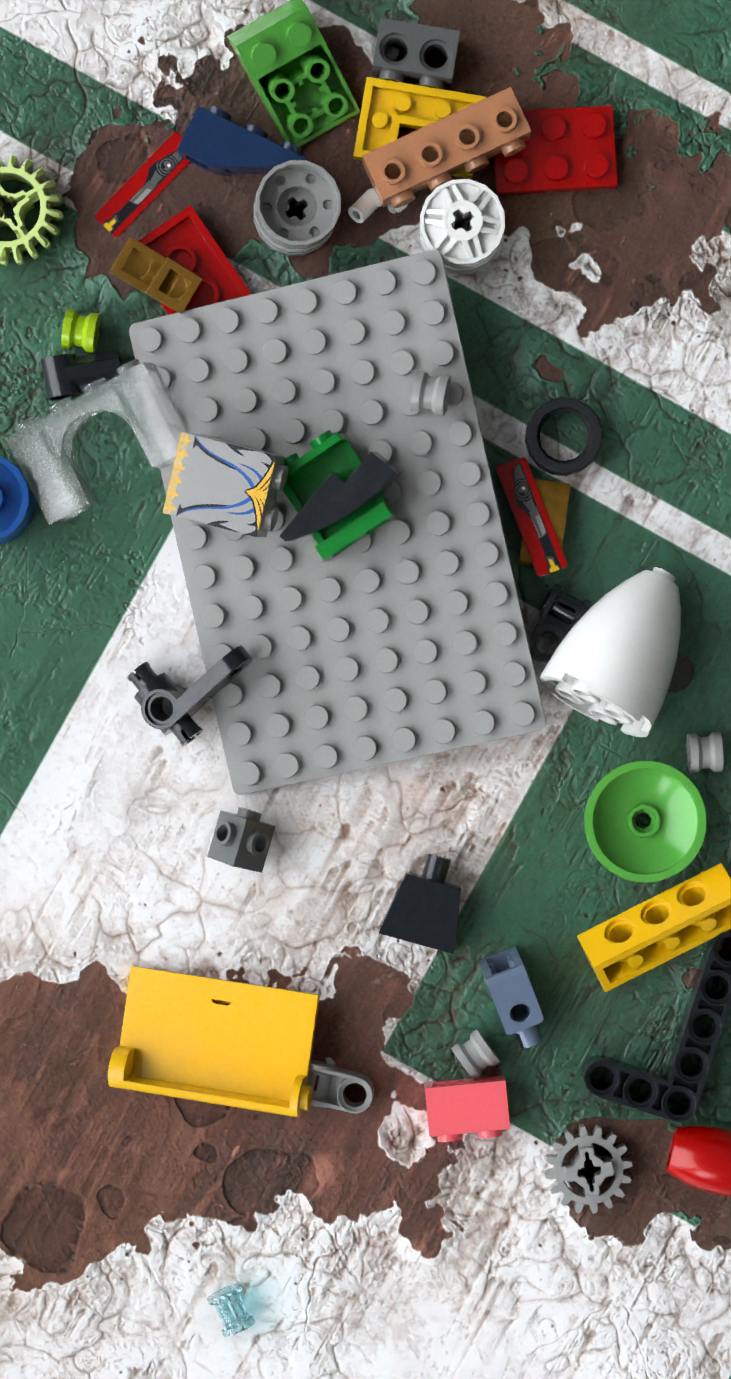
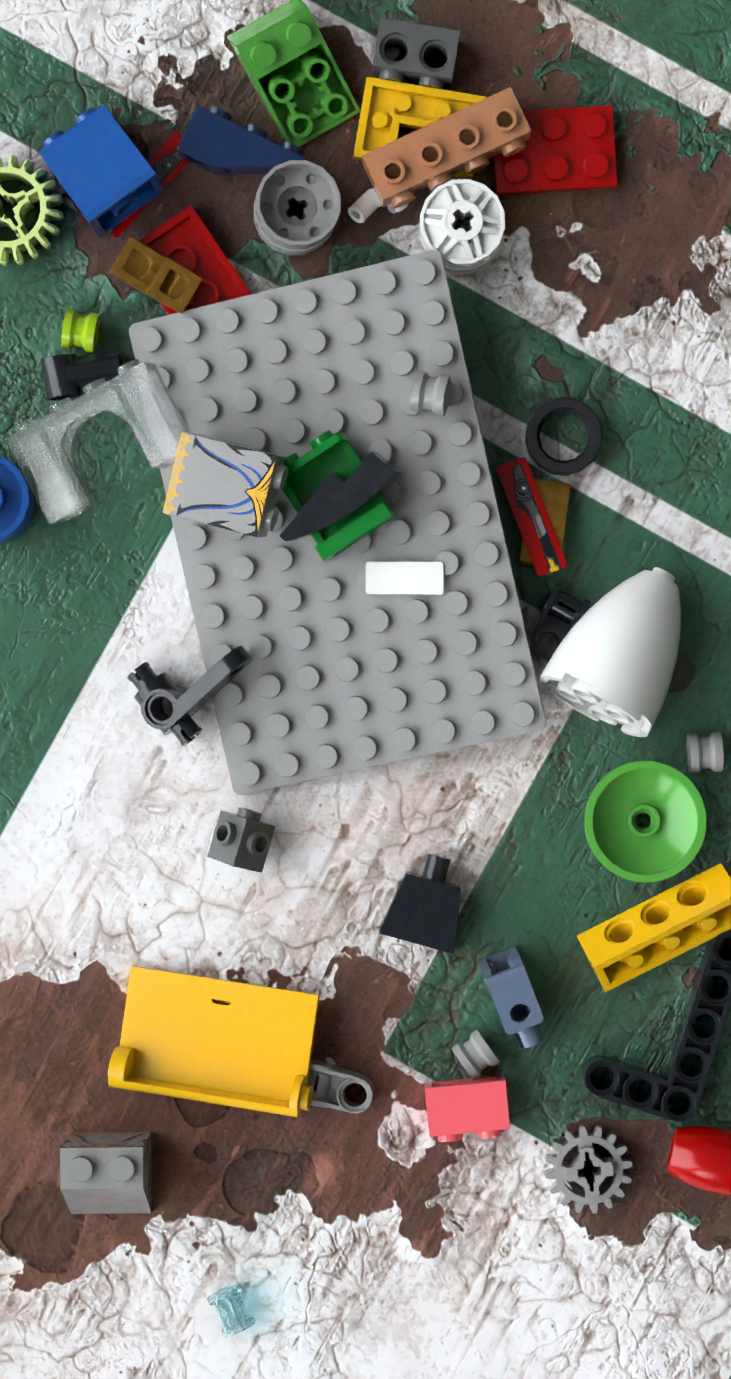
none -> blue slope [38,105,164,238]
none -> light grey slope [60,1132,152,1214]
none -> white sticker [366,562,444,595]

